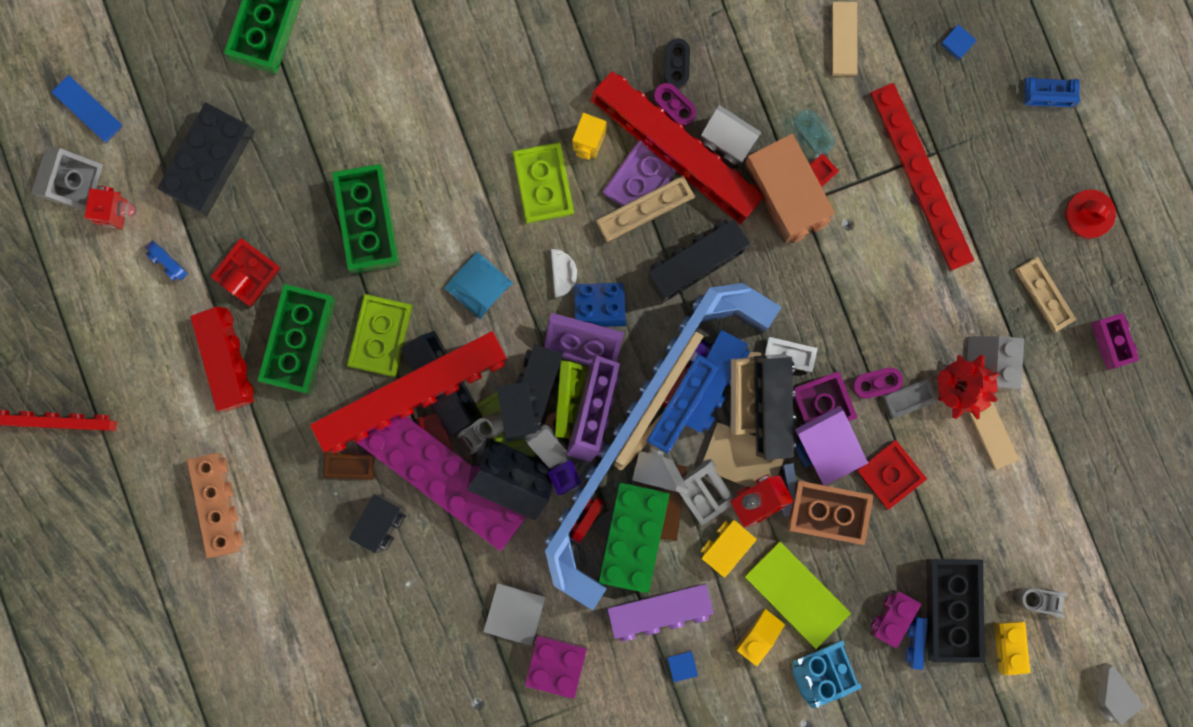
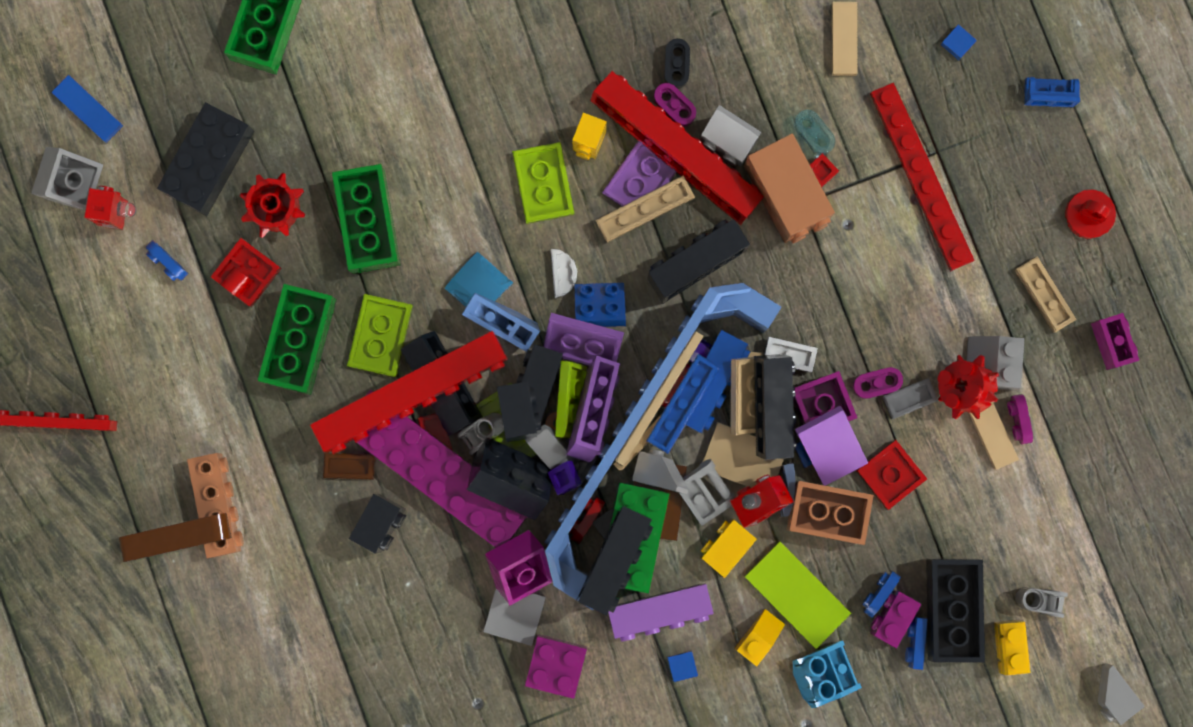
red brick [190,307,254,411] -> none
none -> reddish brown beam [119,513,232,562]
none -> red brick [240,173,305,238]
none -> medium blue slope [462,293,540,352]
none -> magenta brick [485,530,553,606]
none -> black brick [576,506,653,616]
none -> blue plate [862,571,901,618]
none -> magenta plate [1007,394,1033,445]

